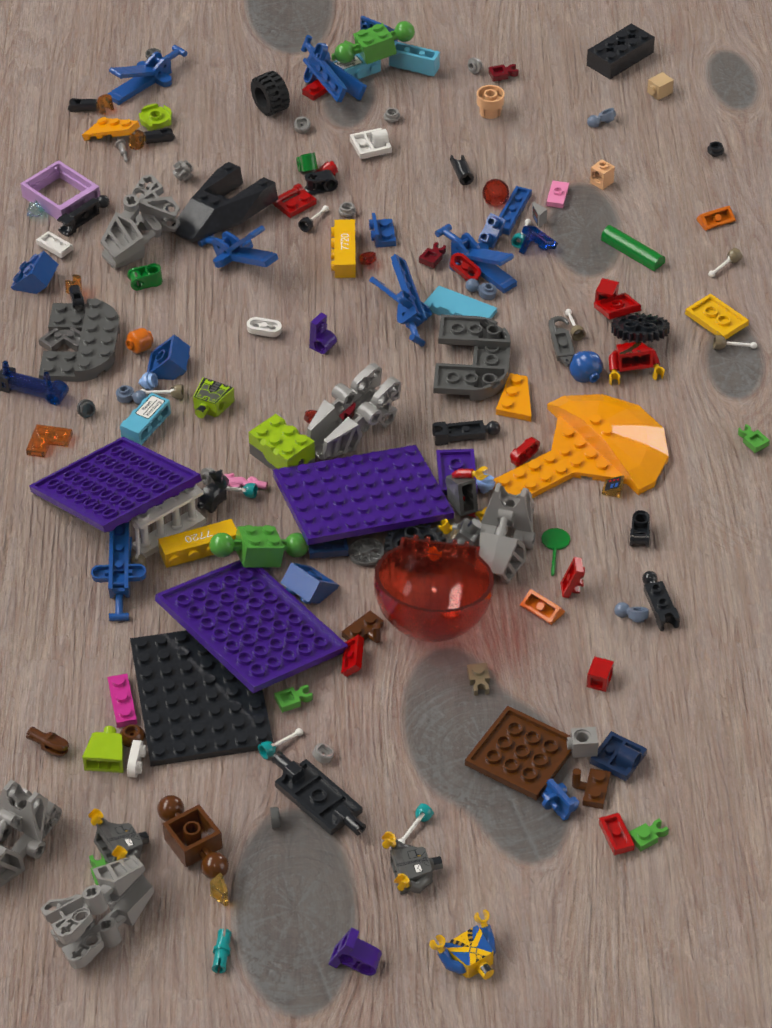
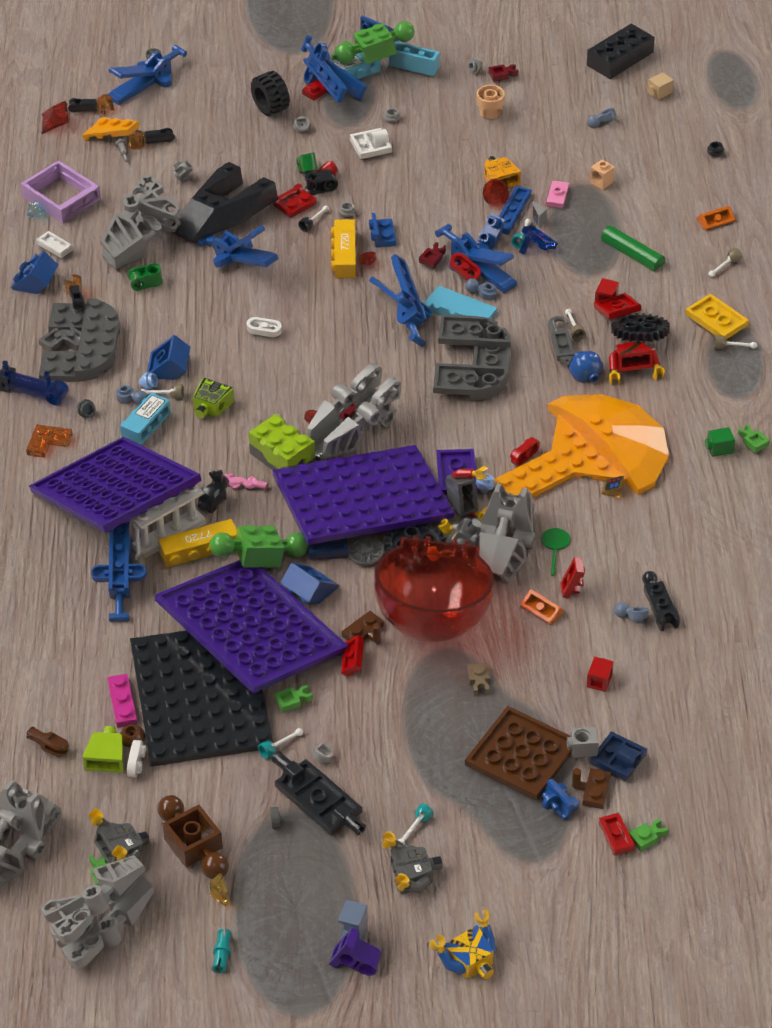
black plate [57,195,110,237] -> none
orange head [126,328,154,354] -> none
lime plate [139,104,172,131] -> none
light grey plate [200,467,215,486] -> none
teal hinge [226,483,258,498] -> none
dark purple plate [309,312,337,354] -> none
black plate [432,420,501,446] -> none
black piece [450,155,474,185] -> none
light orange wing [496,373,531,422] -> none
black piece [629,510,650,547] -> none
none -> clear red slope [41,101,69,134]
none -> sand blue panel [338,899,368,941]
none -> light orange torso [484,156,521,192]
none -> green brick [705,427,735,457]

